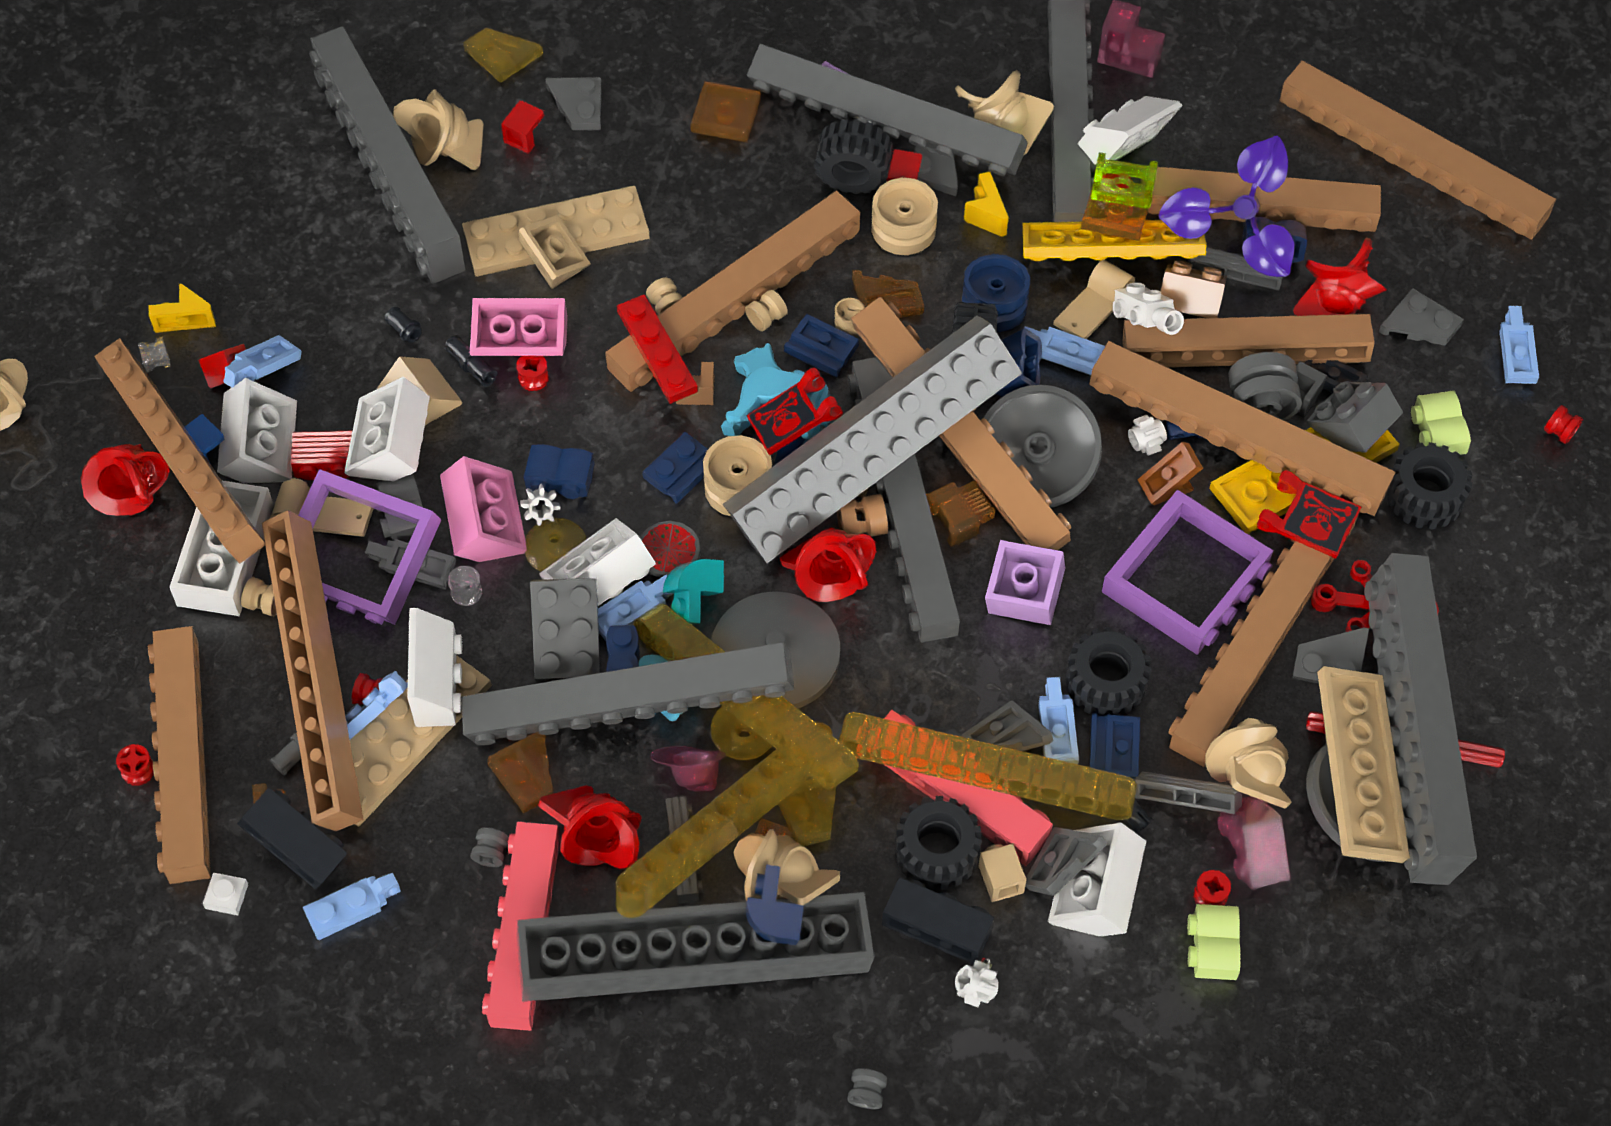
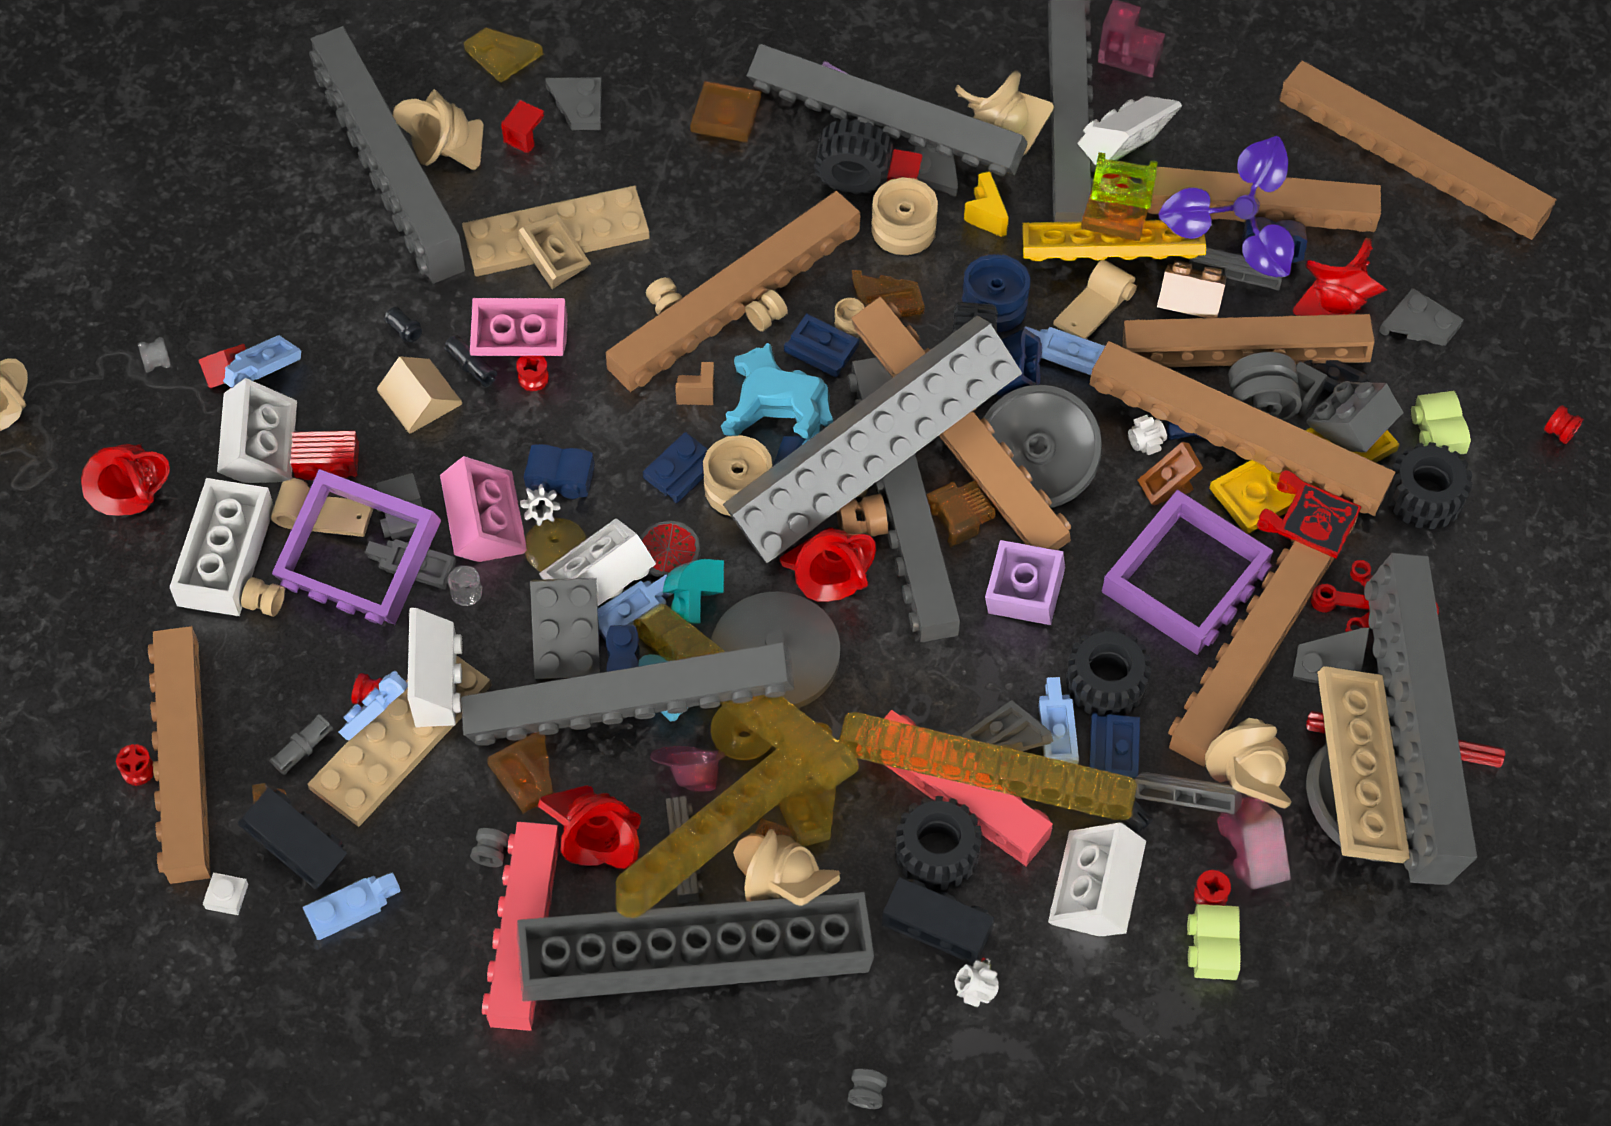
medium nougat brick [94,338,265,564] -> none
yellow slope [149,284,216,333] -> none
blue panel [185,414,225,463] -> none
medium nougat brick [262,510,364,831] -> none
white slope [344,377,430,482] -> none
red plate [617,294,698,404] -> none
dark blue brick [745,865,804,945] -> none
red flag [746,368,843,456] -> none
tan brick [979,844,1026,902] -> none
dark grey wing [1025,827,1107,896] -> none
white brick [1113,283,1184,335] -> none
light blue hinge [1500,306,1539,384] -> none

